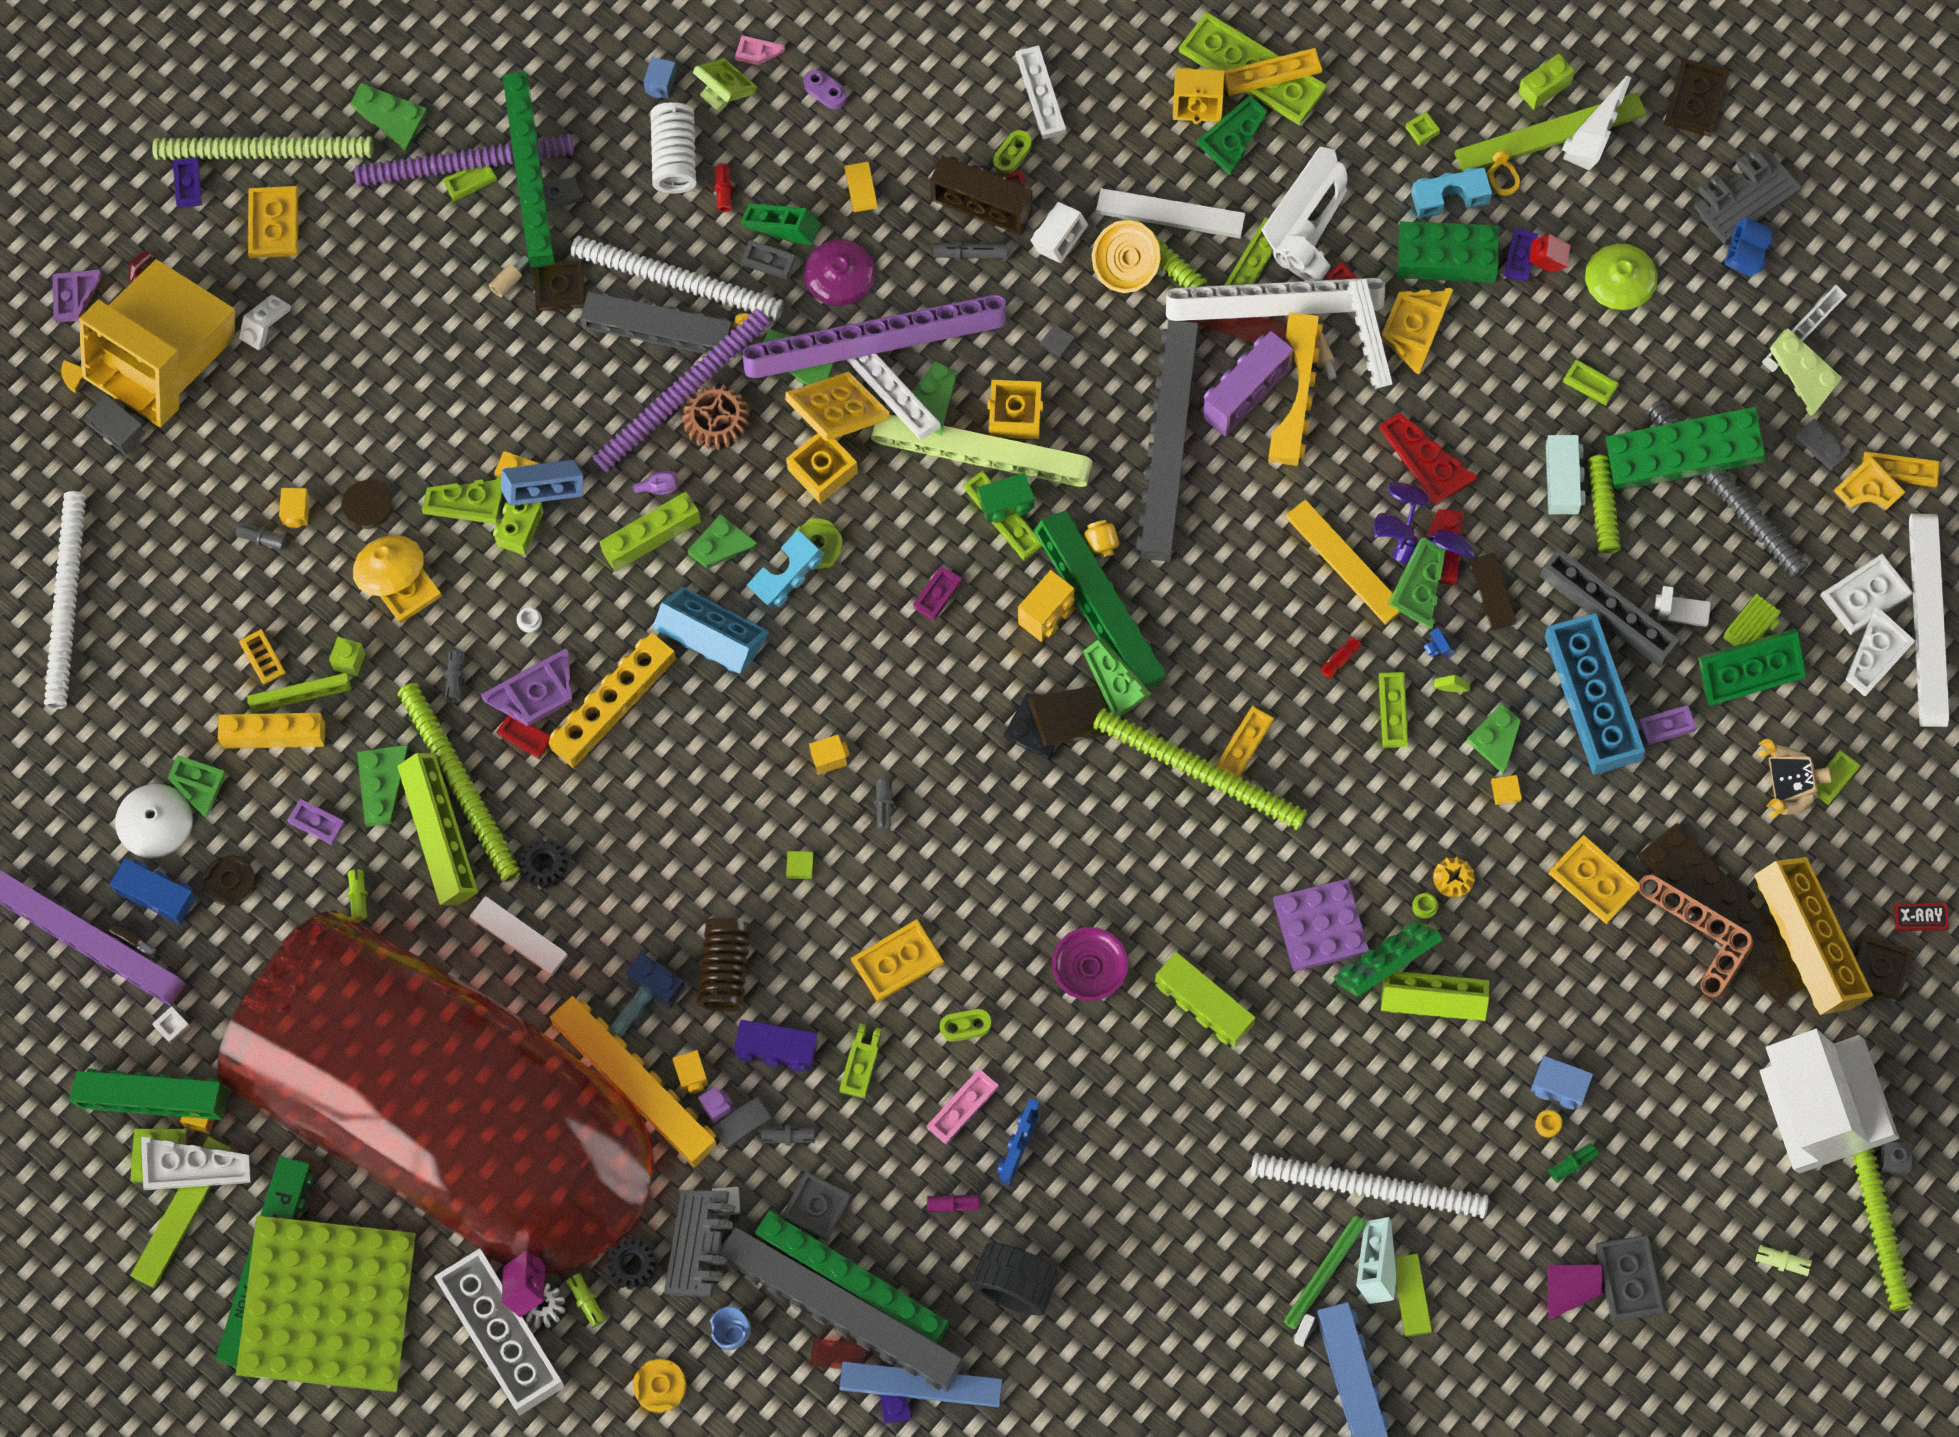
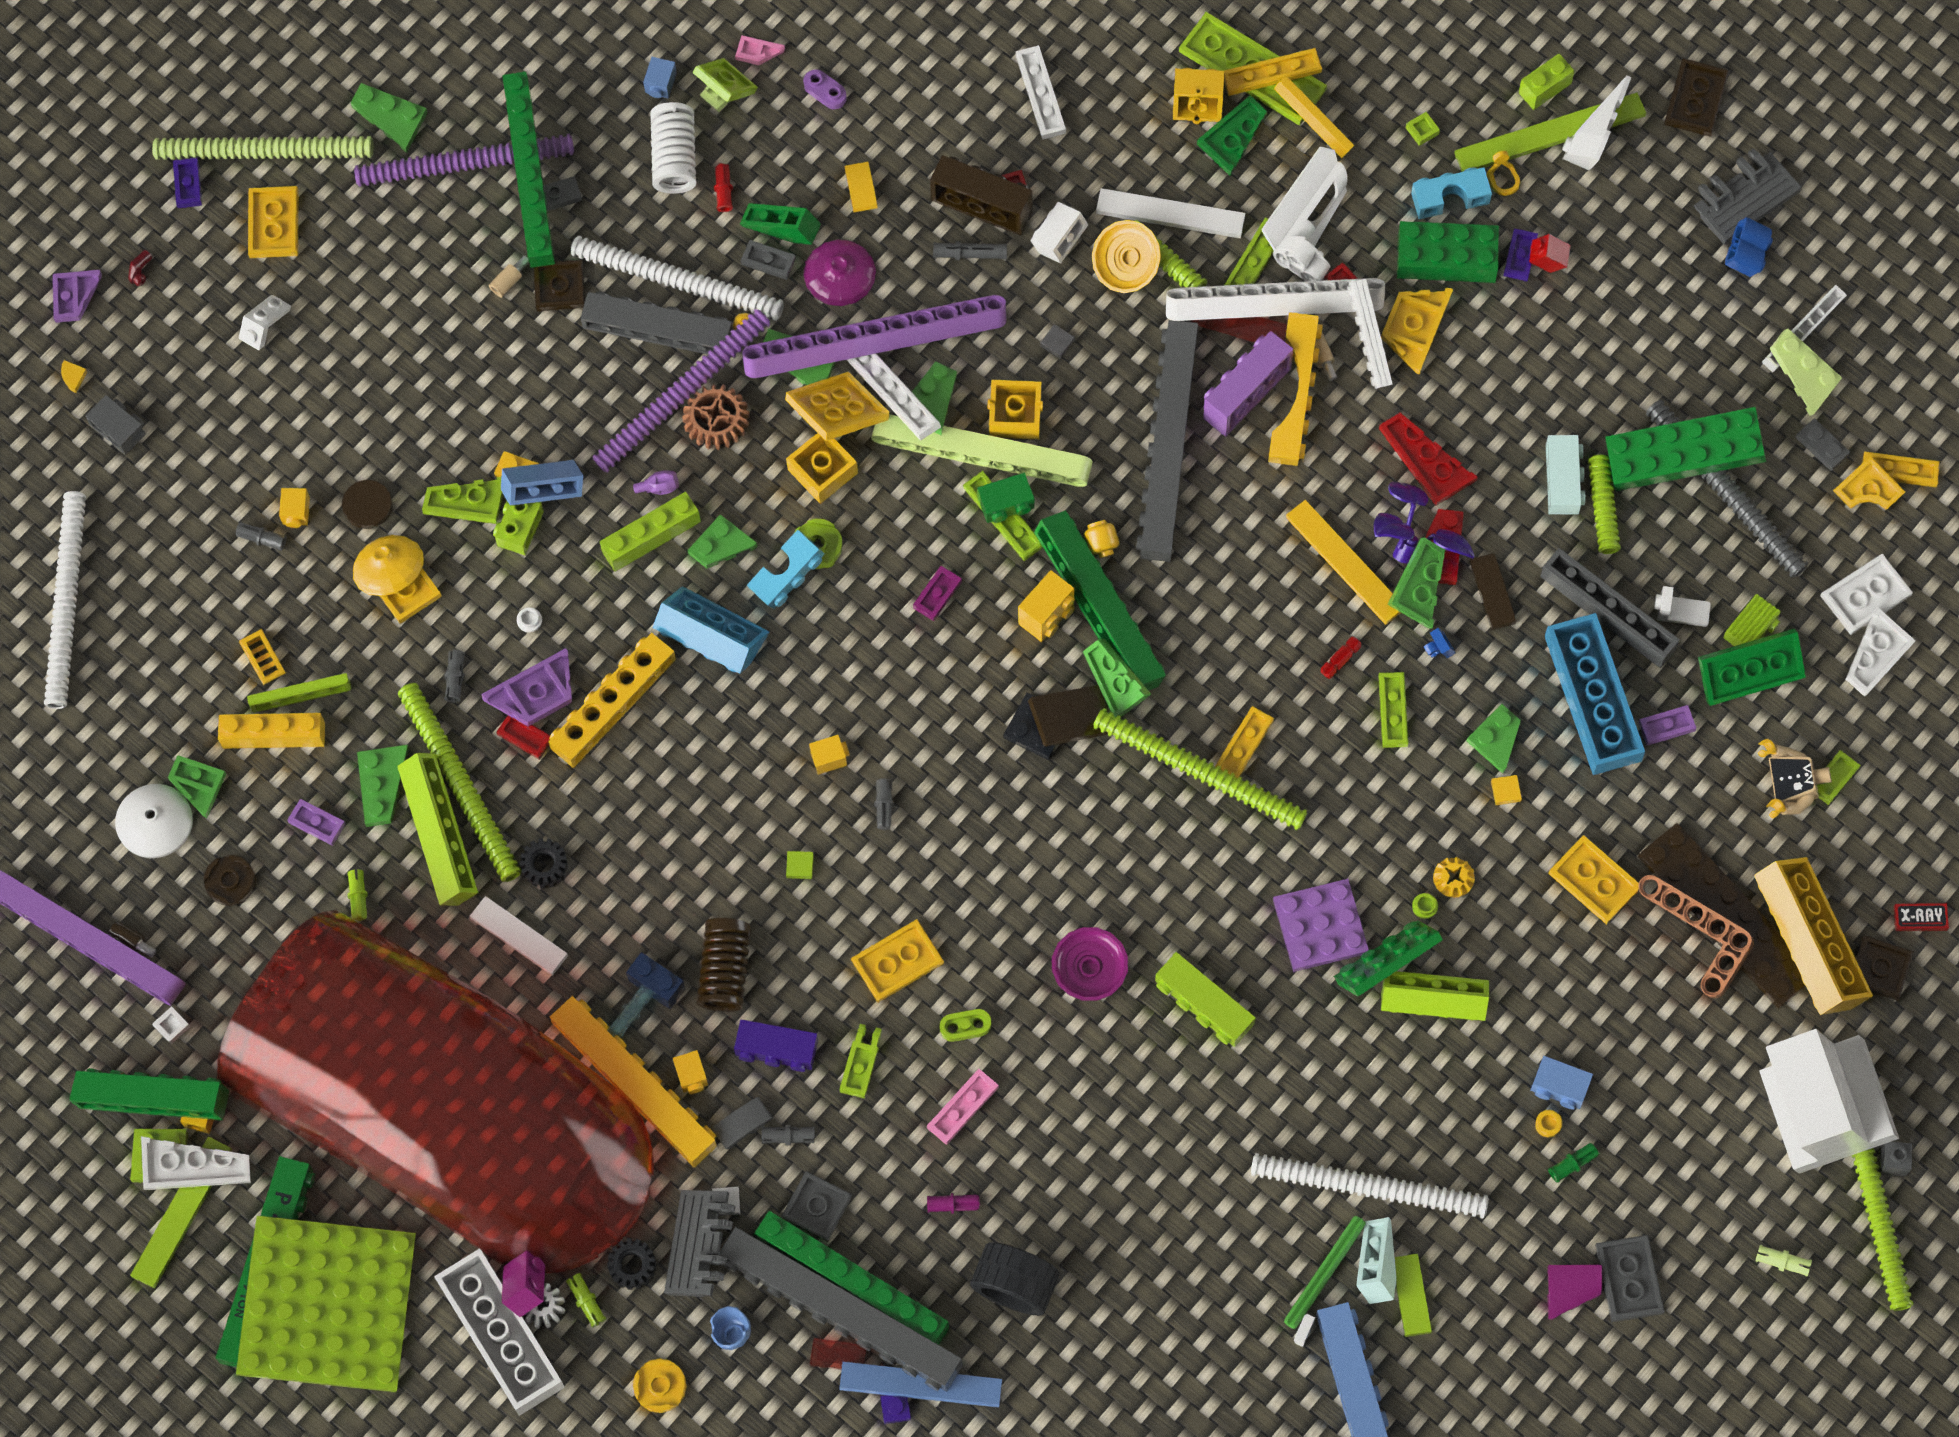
yellow piece [79,259,235,428] -> none
blue brick [109,859,196,925] -> none
lime brick [329,637,366,676] -> none
lime tile [442,166,497,202] -> none
medium lavender brick [698,1086,735,1126] -> none
lime plate [993,130,1031,175] -> none
blue wing [997,1098,1040,1186] -> none
lime tile [1434,674,1470,692] -> none
lime tile [1563,359,1619,406] -> none
lime hat [1585,243,1658,310] -> none
white beam [1909,514,1949,727] -> none
none -> yellow tile [1274,76,1354,158]

